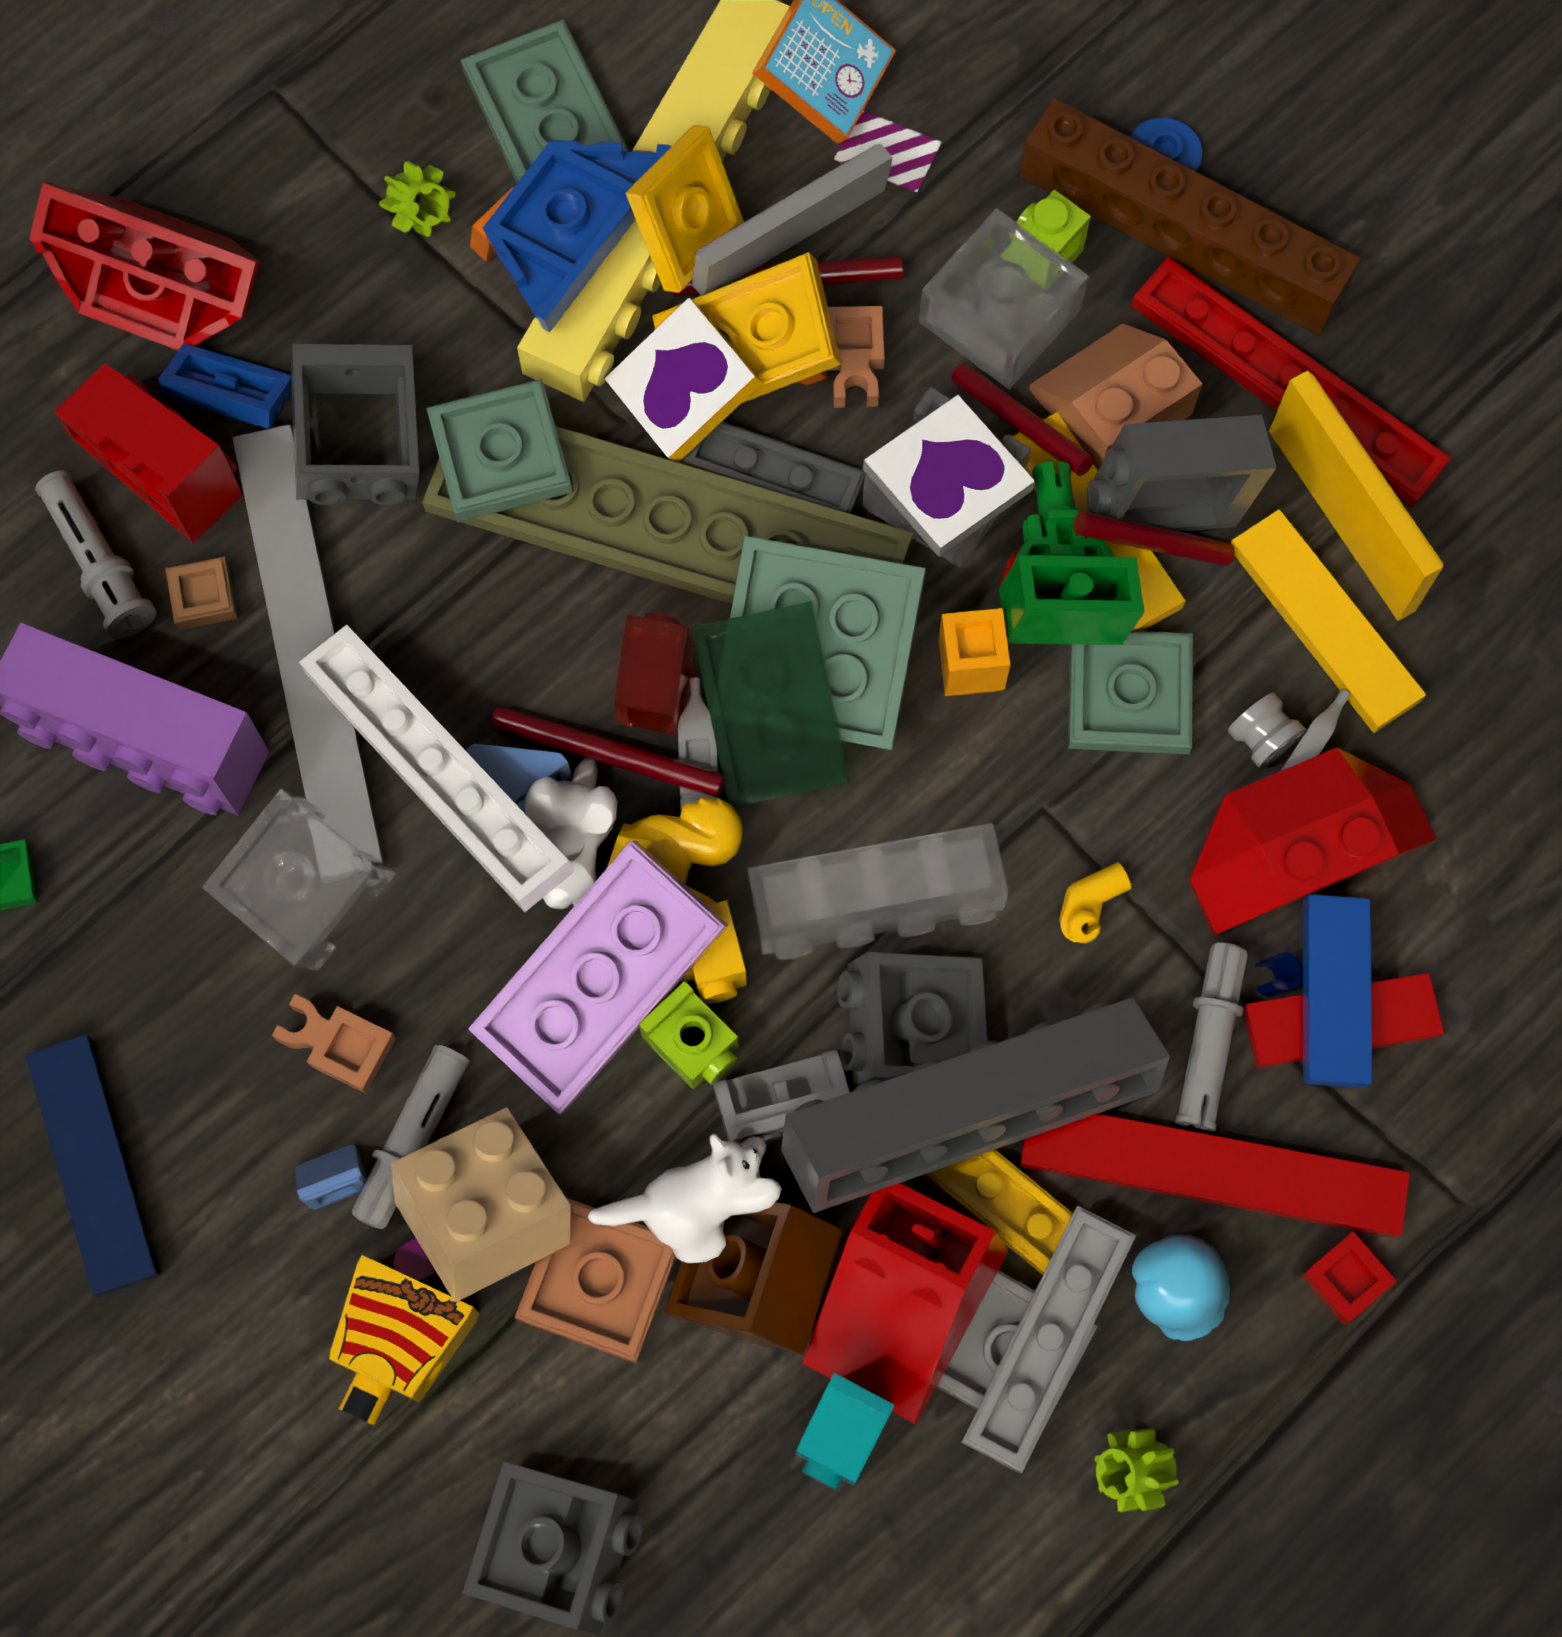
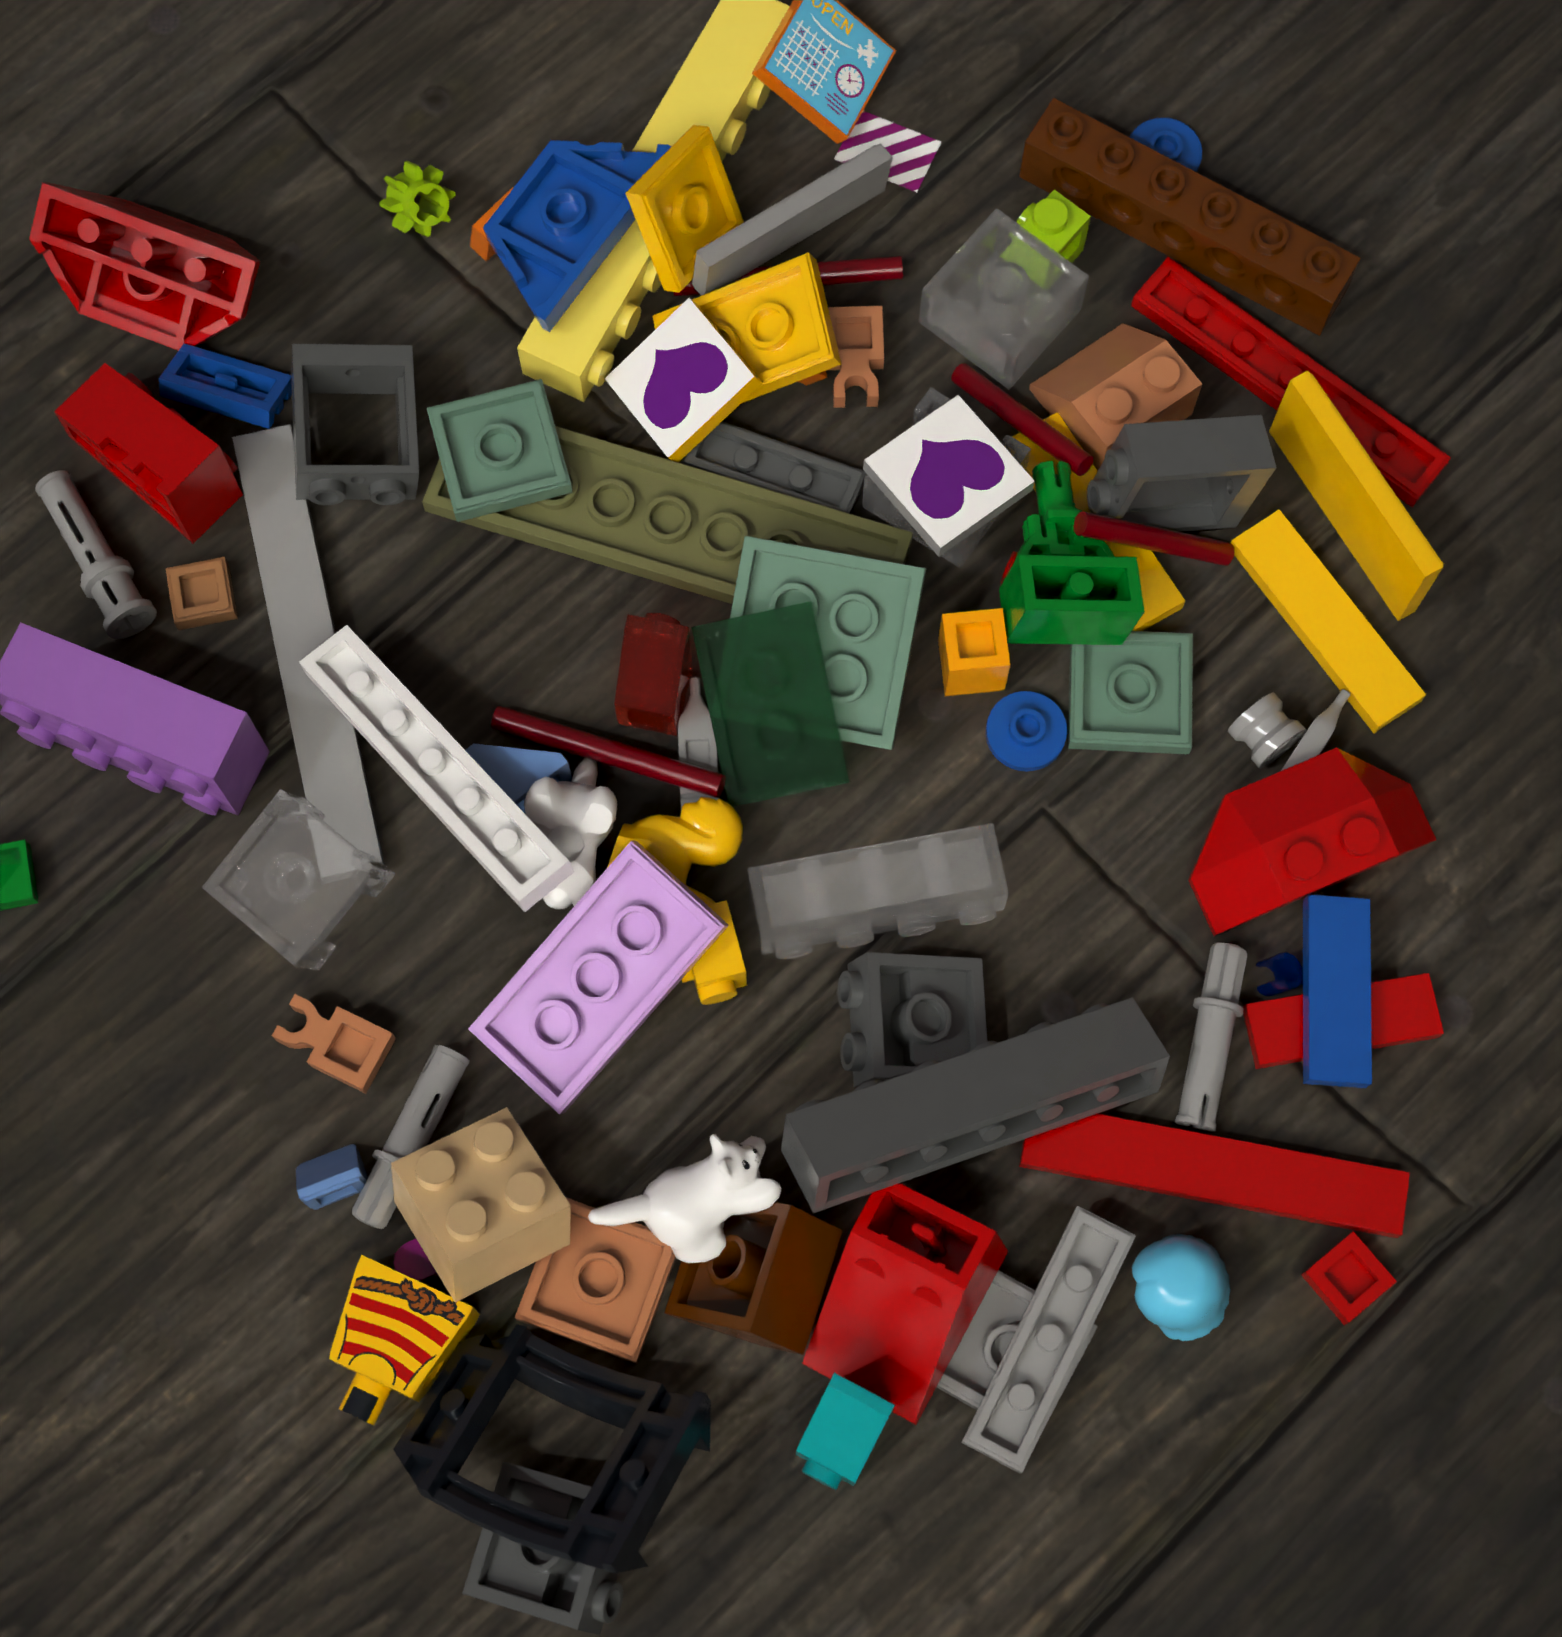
dark blue tile [26,1034,160,1297] -> none
sand green tile [460,19,629,183] -> none
lime brick [638,981,739,1090] -> none
light grey hinge [713,1050,850,1143] -> none
yellow tile [922,1150,1073,1275] -> none
yellow arm [1059,862,1131,944] -> none
lime gear [1094,1428,1179,1513] -> none
none -> black wedge [393,1324,711,1573]
none -> blue piece [985,691,1067,771]

